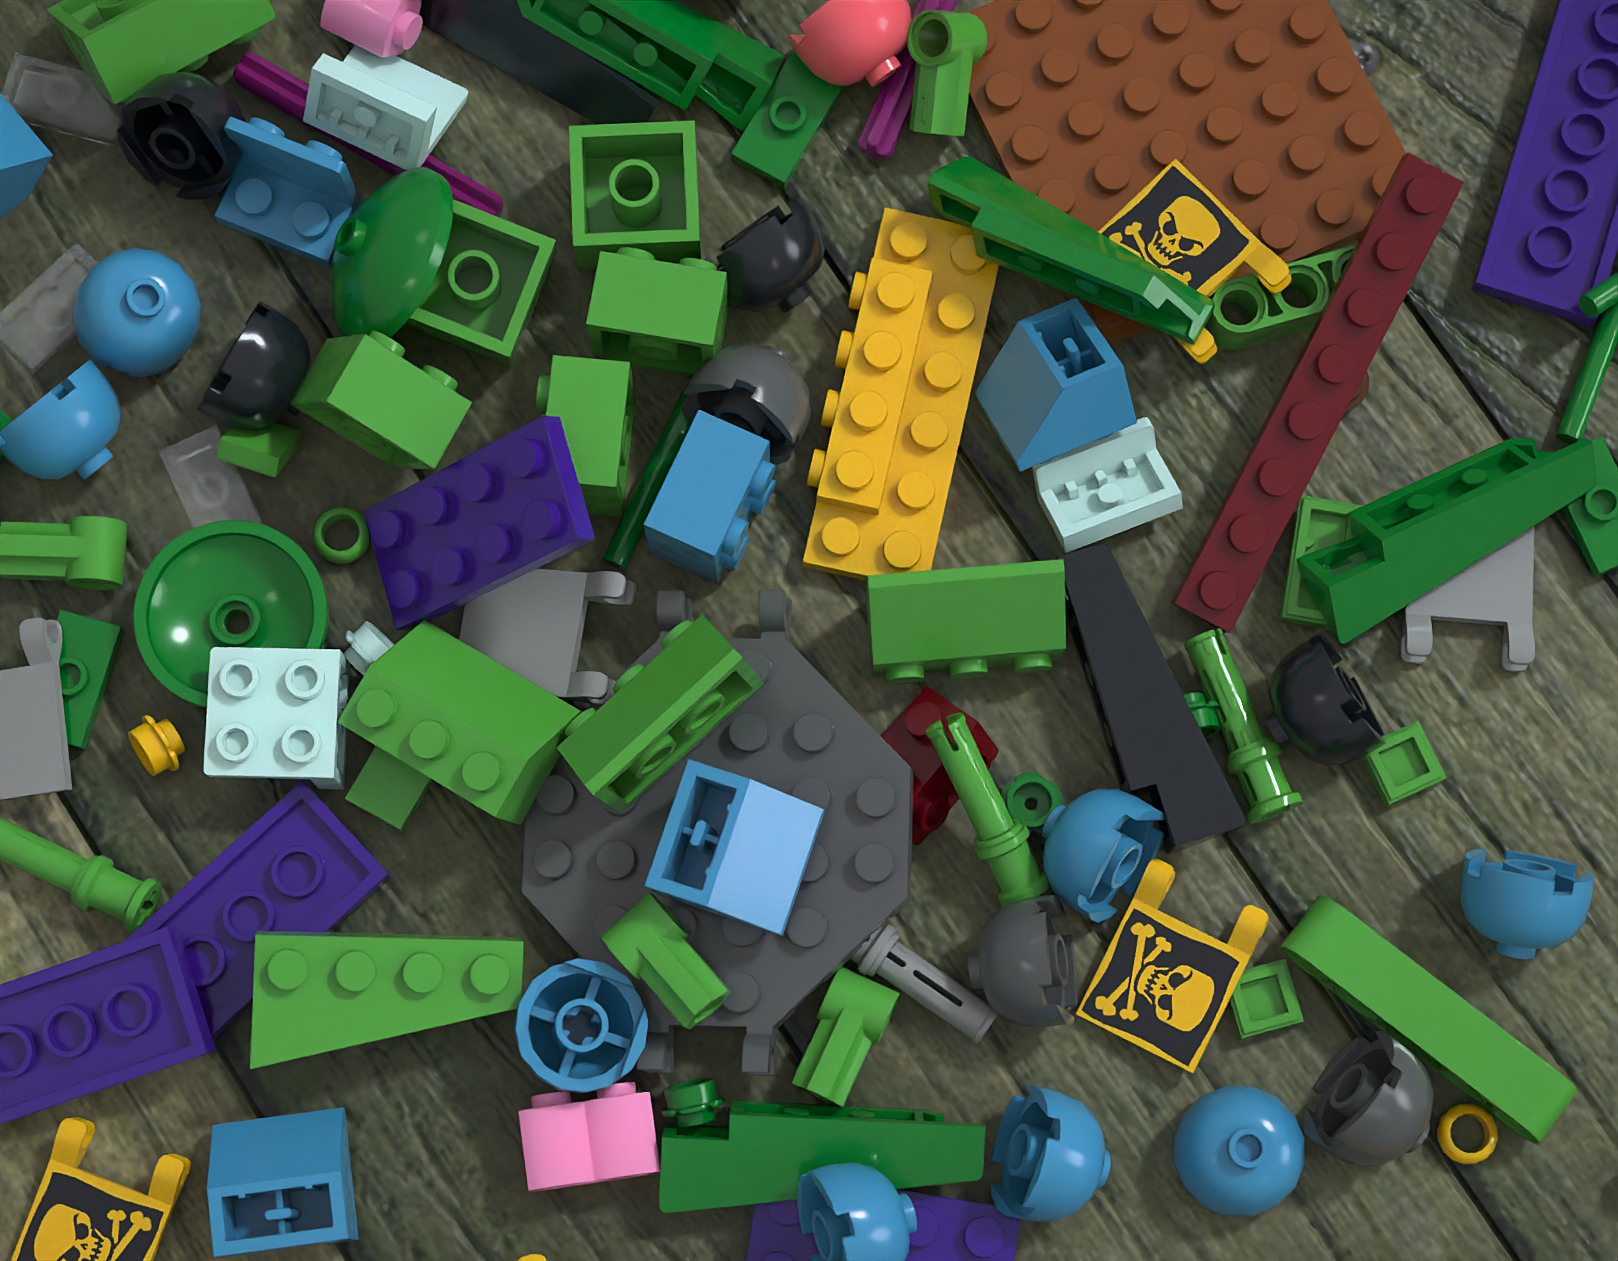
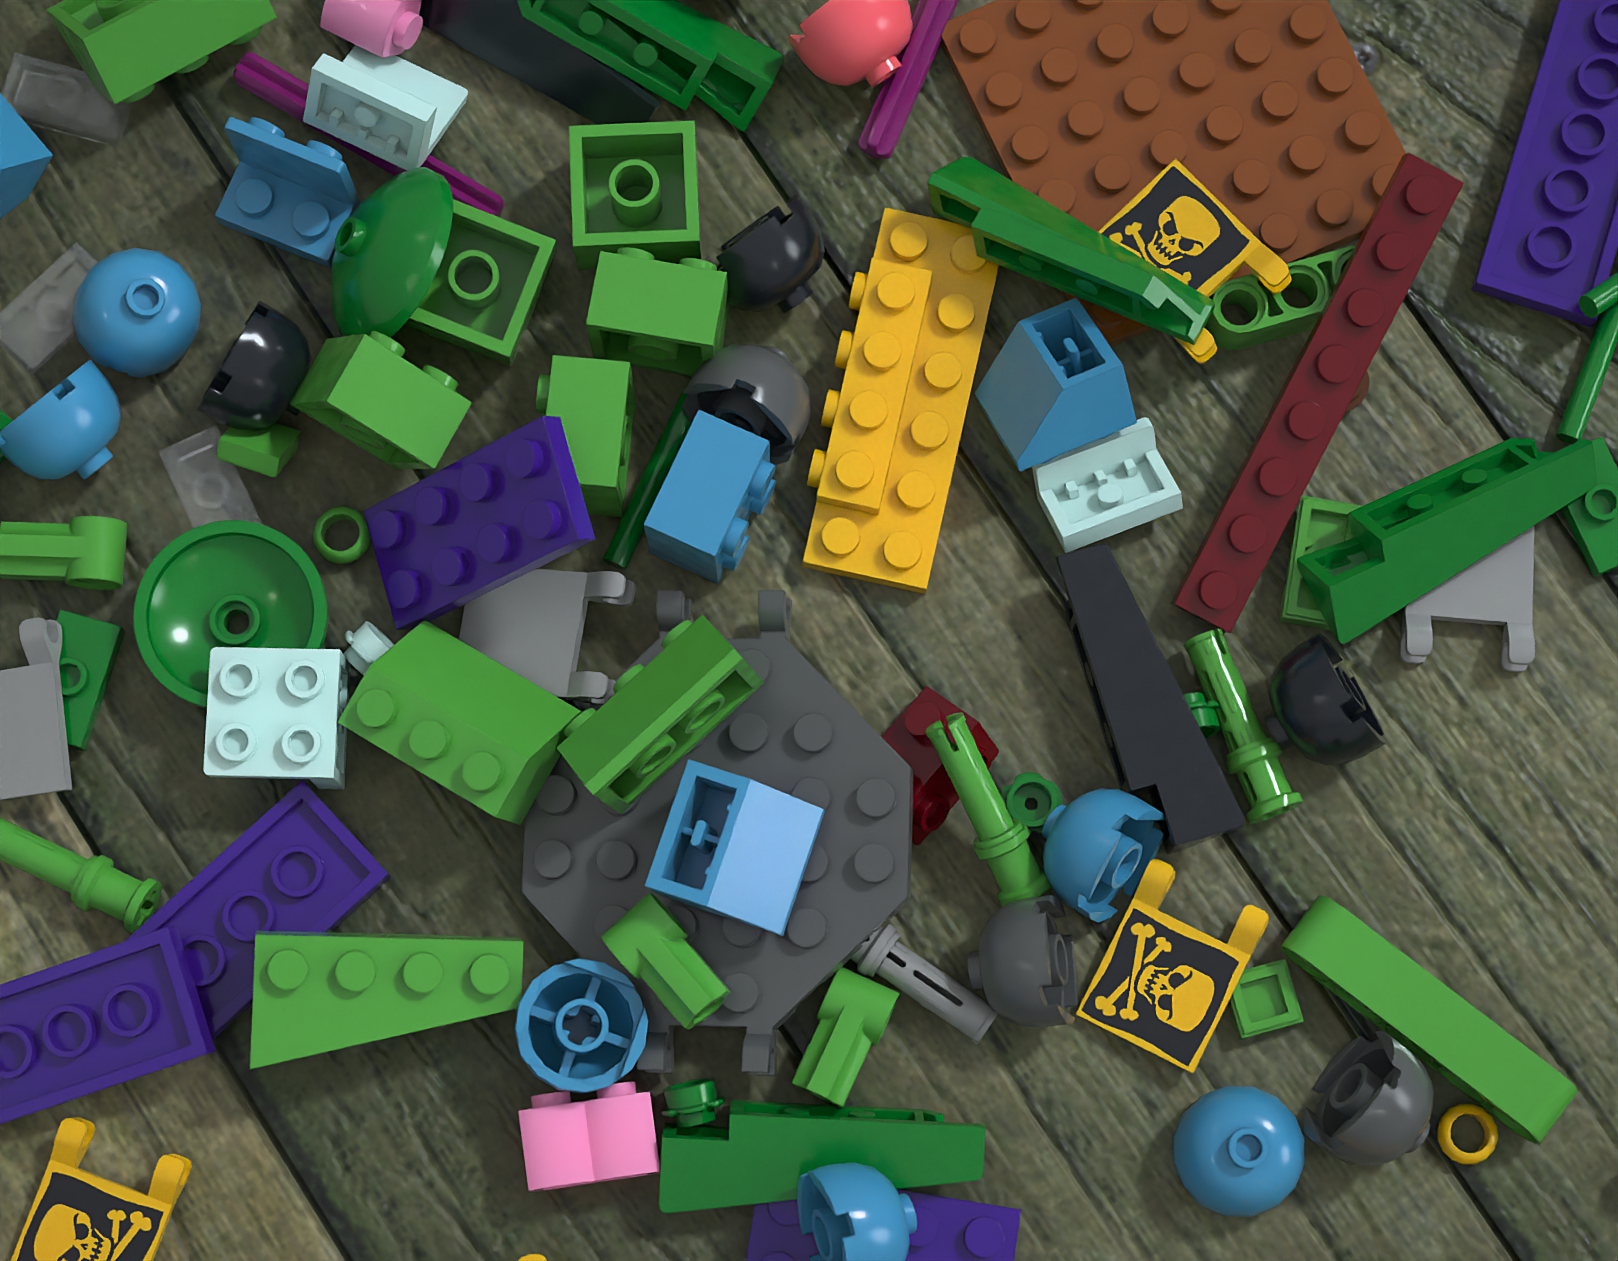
black cylinder [117,71,246,200] -> none
yellow plate [128,715,185,776] -> none
dark azure slope [207,1107,359,1258] -> none
bright green tile [345,746,434,833] -> none
green plate [731,52,845,190] -> none
bright green slope [865,559,1066,685] -> none
bright green piece [907,10,987,136] -> none
dark azure cylinder [990,1084,1111,1222] -> none
bright green tile [1361,721,1447,808] -> none
dark azure cylinder [1460,849,1595,959] -> none

